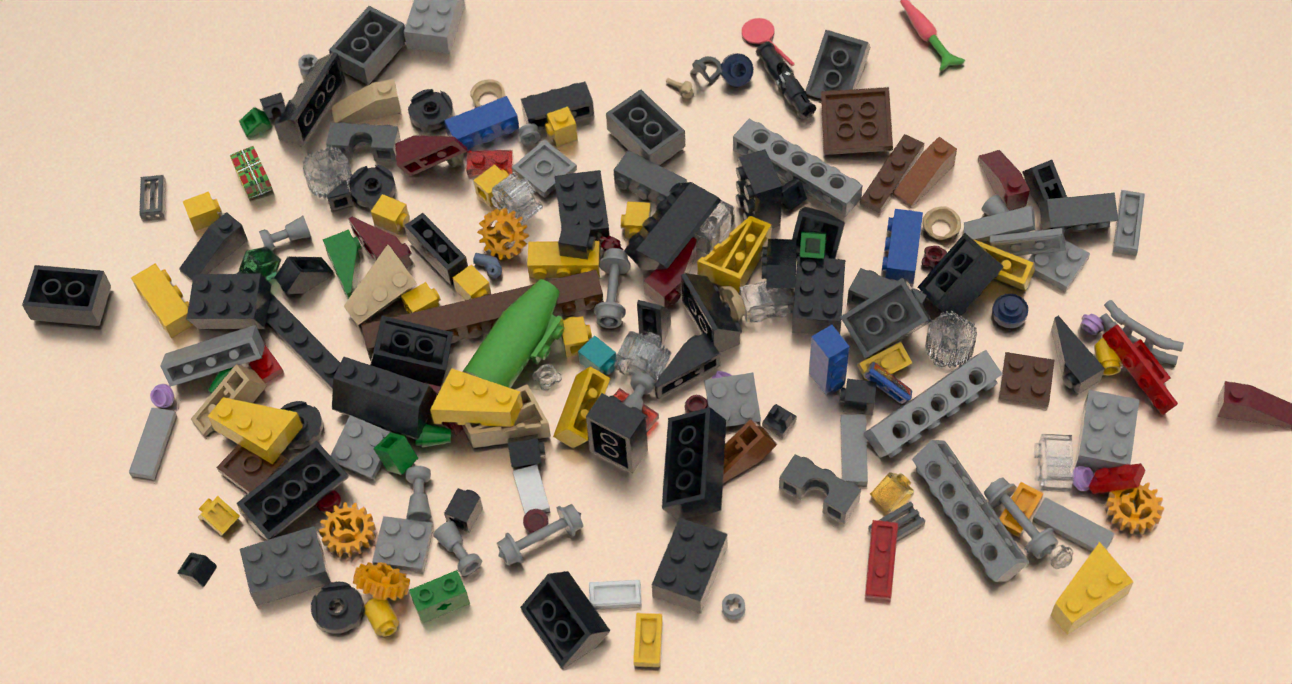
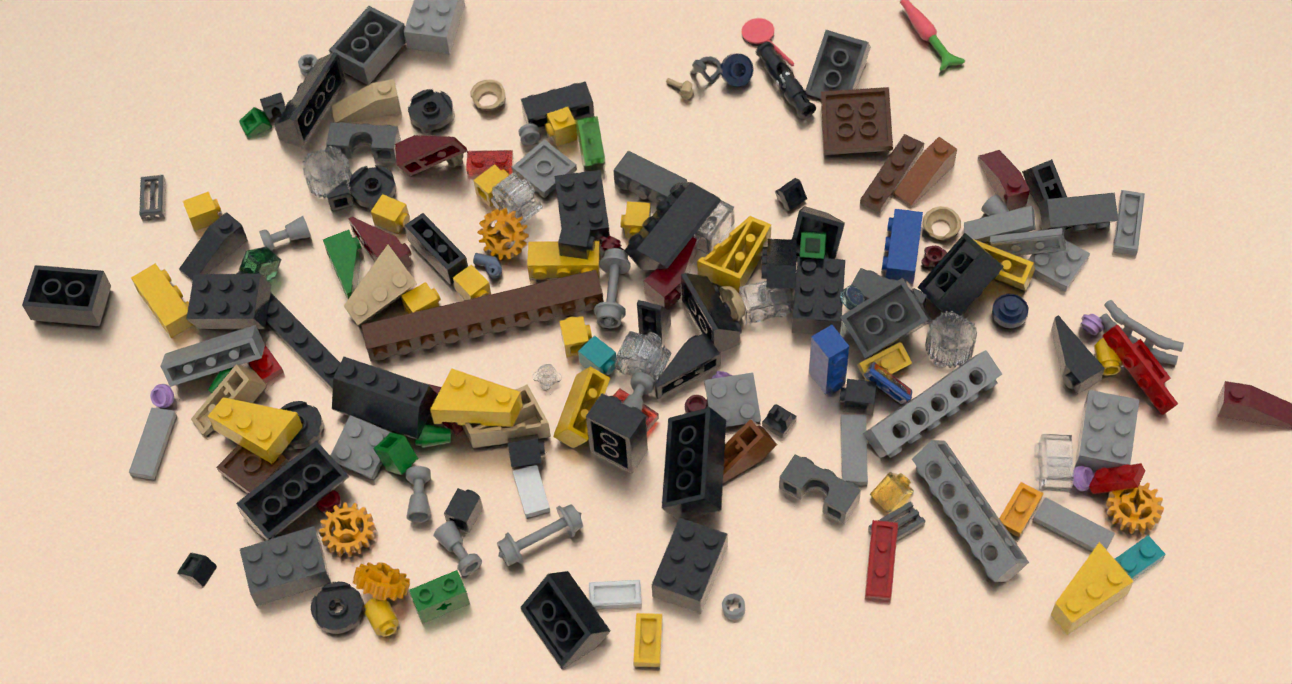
yellow bracket [197,496,240,536] -> none
piece [230,146,273,200] -> none
black slope [274,256,334,294] -> none
black slope [370,316,453,387] -> none
light grey plate [372,516,434,573] -> none
blue brick [444,96,519,150] -> none
bright green piece [462,279,565,388] -> none
dark red plate [523,509,549,533] -> none
dark grey brick [606,89,686,165] -> none
light grey brick [733,118,863,217] -> none
black brick [735,149,782,229] -> none
light grey piece [984,477,1059,559] -> none
reddish brown plate [999,352,1055,407] -> none
clear plate [1048,544,1073,569] -> none
none -> bright green hinge [575,116,606,166]
none -> tile [840,285,865,310]
none -> teal plate [1115,535,1166,580]

